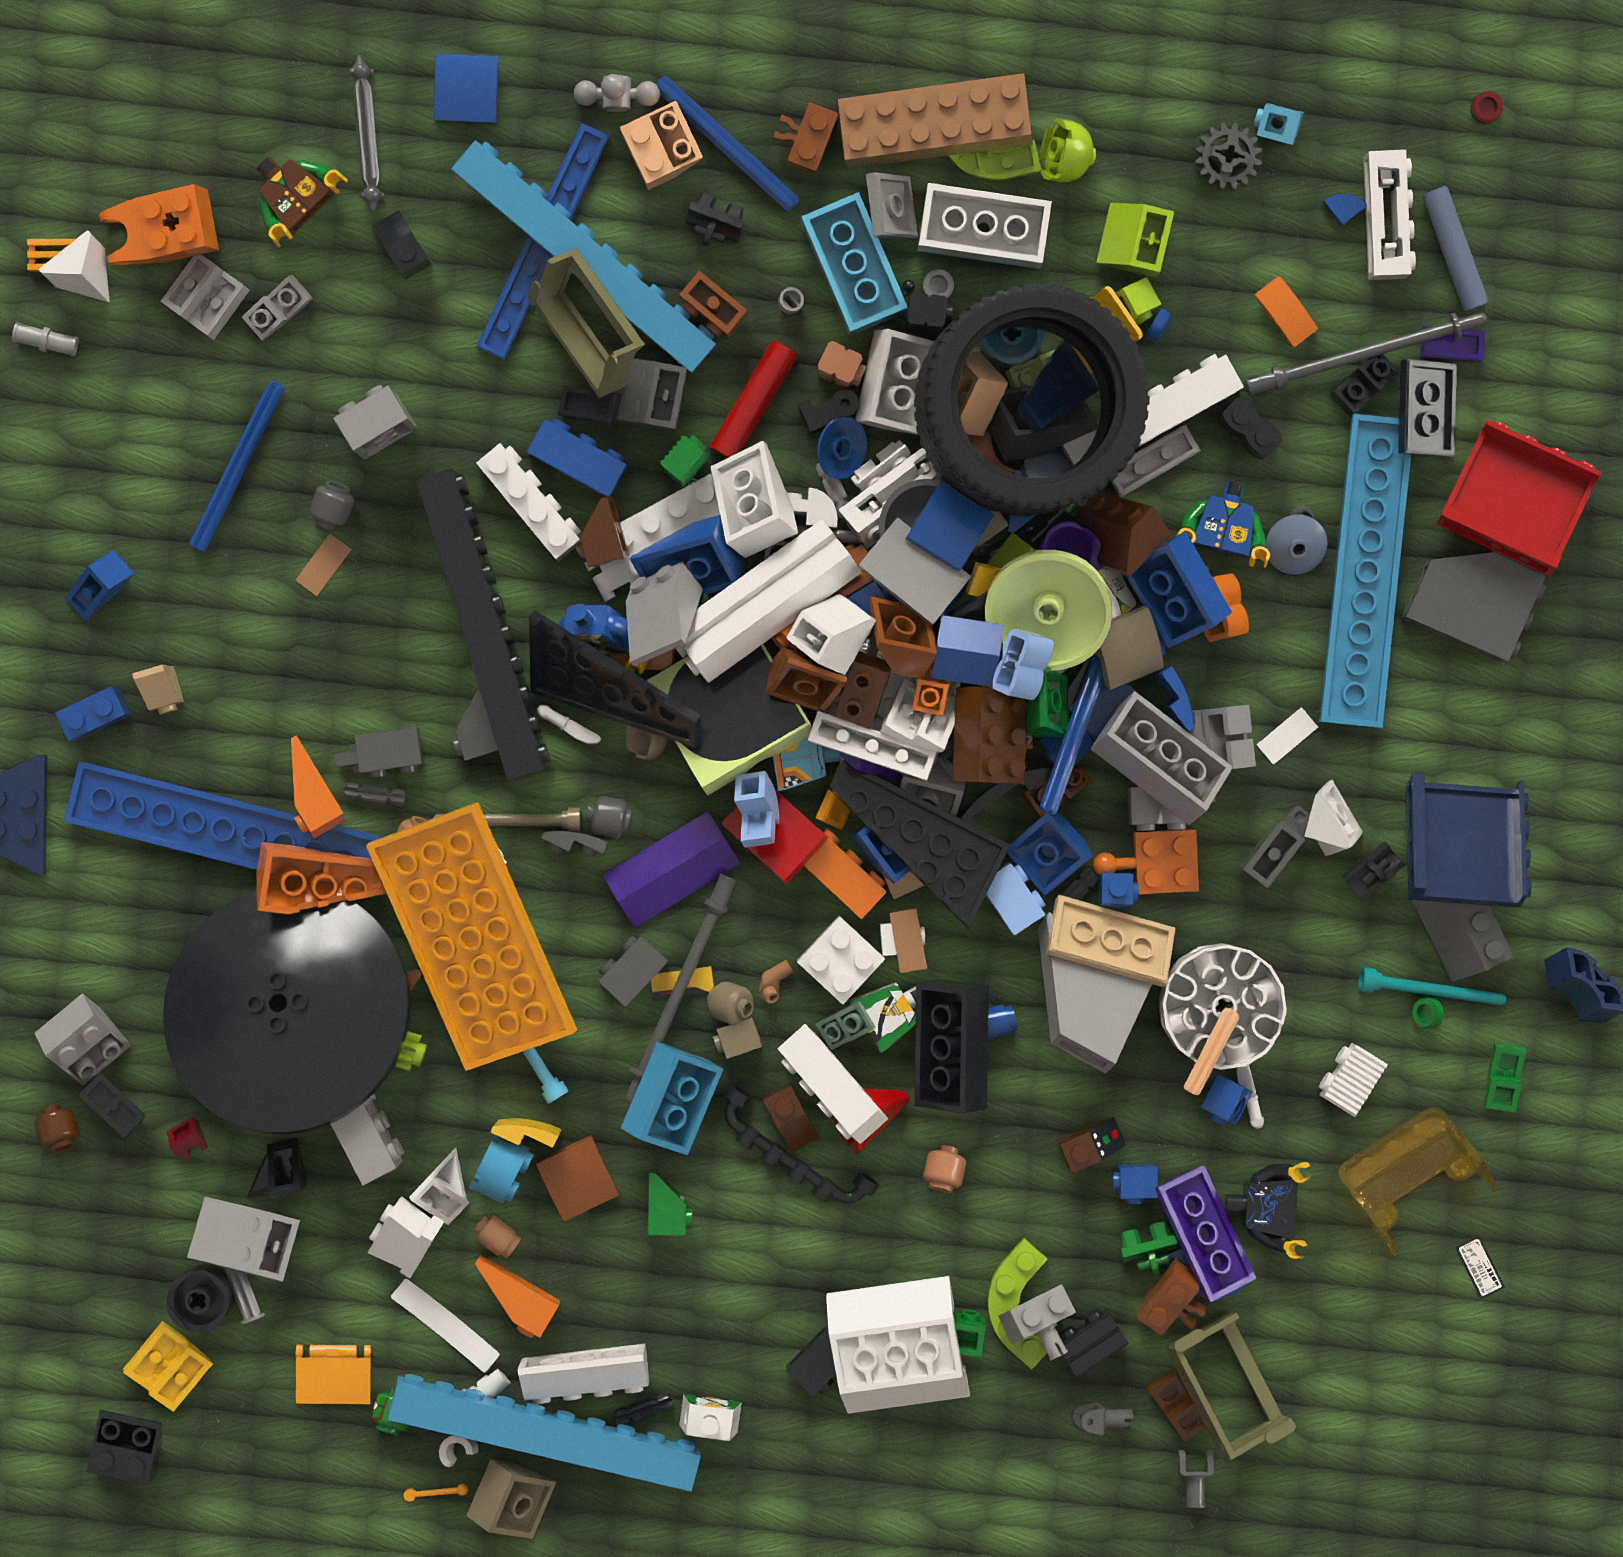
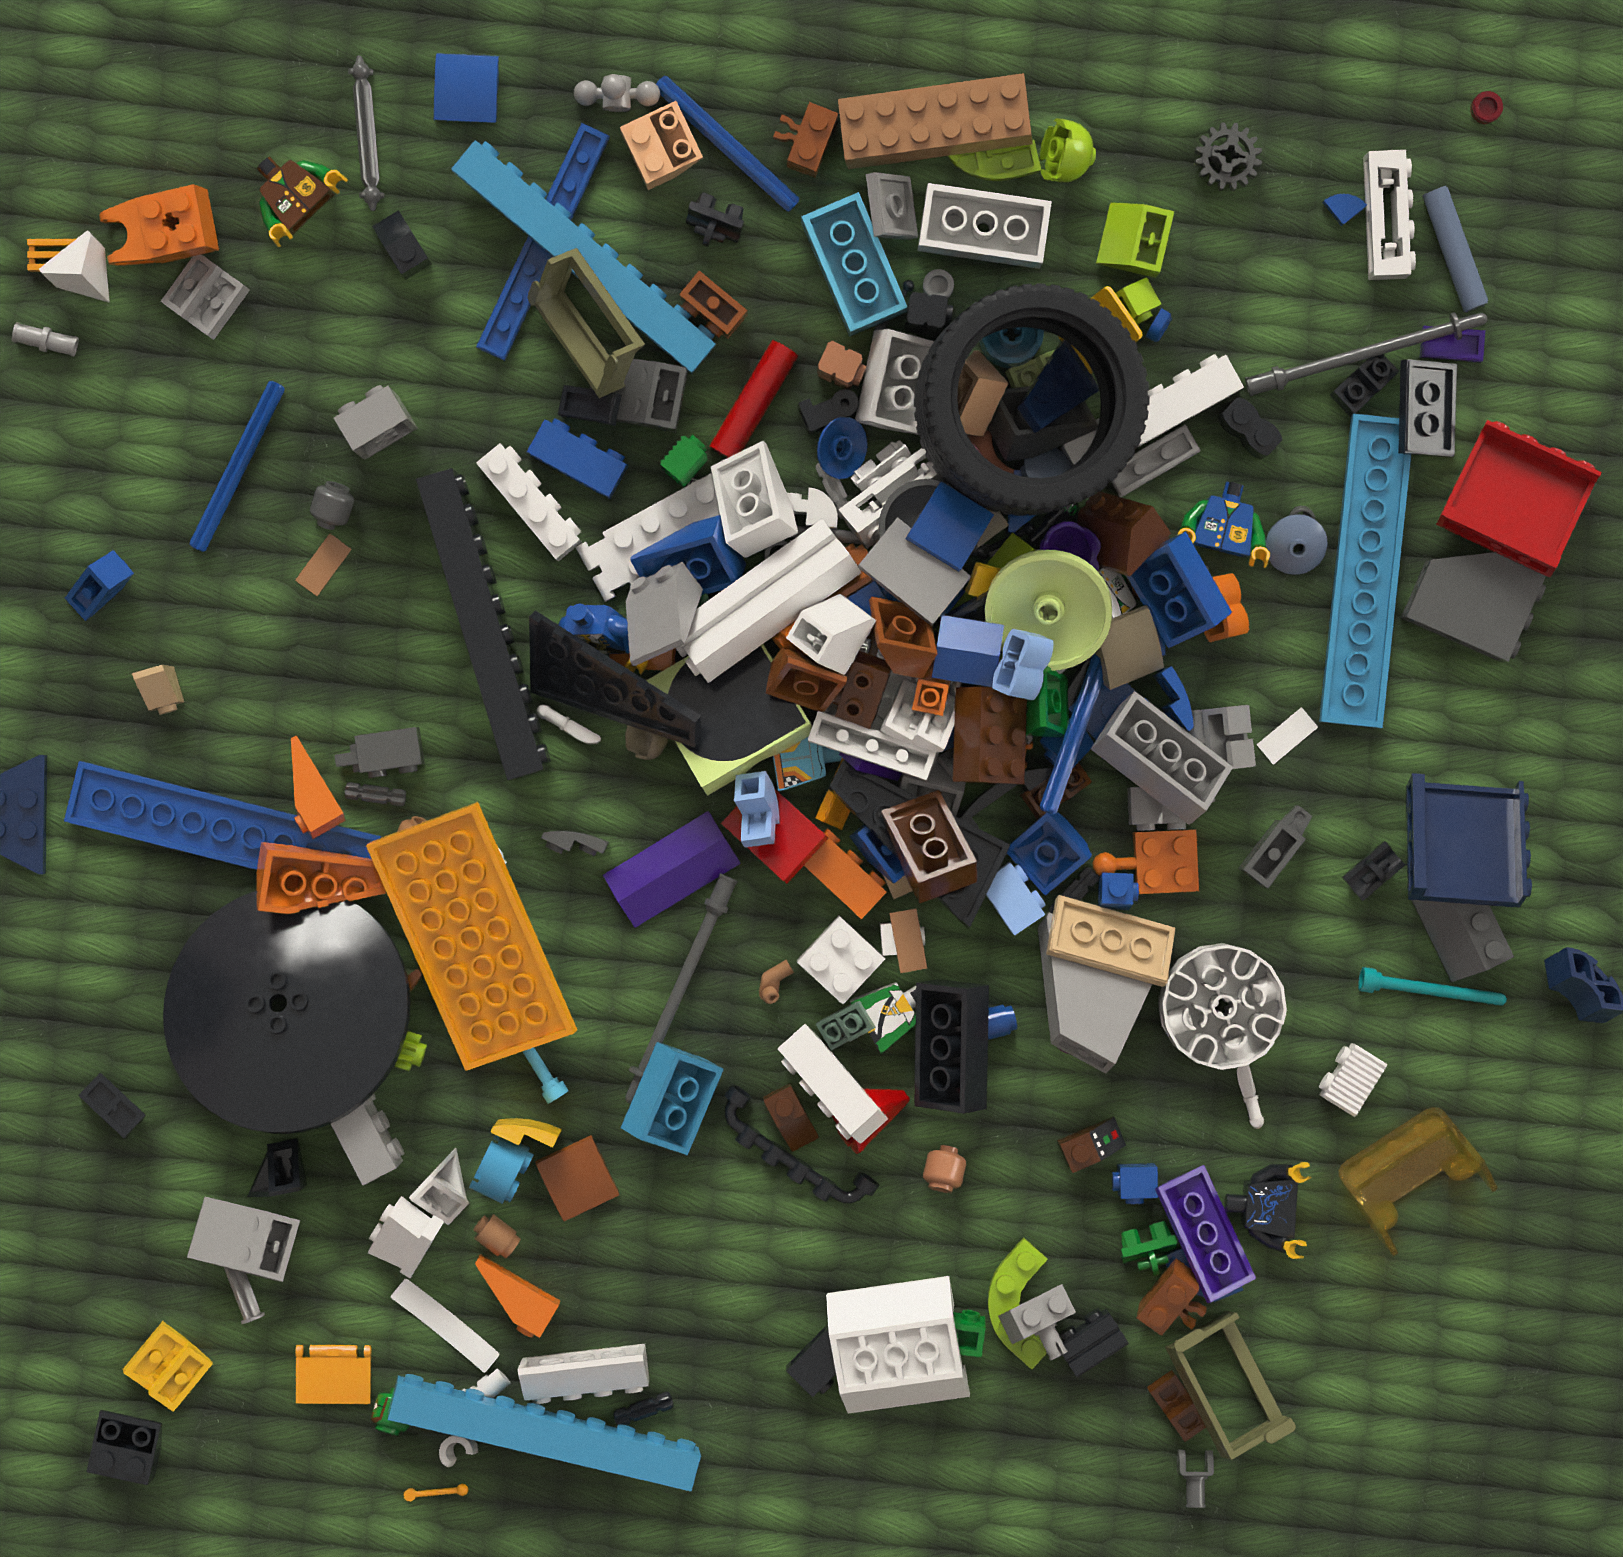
reddish brown head [34,1104,80,1153] -> none
light grey slope [35,993,131,1085] -> none
blue brick [55,686,132,741] -> none
dark red tile [167,1116,208,1160] -> none
black brick [167,1264,236,1332] -> none
light grey slope [242,275,313,340] -> none
dark tan piece [433,808,582,832] -> none
dark grey slope [453,691,498,761] -> none
dark tan slope [467,1459,556,1539] -> none
reddish brown slope [578,497,630,567] -> none
dark grey head [585,796,632,839] -> none
dark grey brick [598,935,669,1007] -> none
green slope [648,1169,693,1236] -> none
yellow sticker [651,966,714,1001] -> none
white torso [679,1394,742,1441] -> none
dark tan head [707,981,754,1025] -> none
dark tan brick [713,1015,762,1059] -> none
light grey hinge [778,287,804,314] -> none
dark grey piece [1071,1402,1133,1436] -> none
light nougat axle [1184,1008,1239,1095] -> none
blue brick [1201,1074,1253,1126] -> none
medium azure brick [1254,103,1304,145] -> none
orange slope [1254,276,1318,347] -> none
white slope [1305,780,1363,856] -> none
green tile [1412,998,1444,1029] -> none
sticker [1455,1236,1505,1299] -> none
green slope [1484,1042,1527,1113] -> none
none -> reddish brown slope [881,790,977,904]

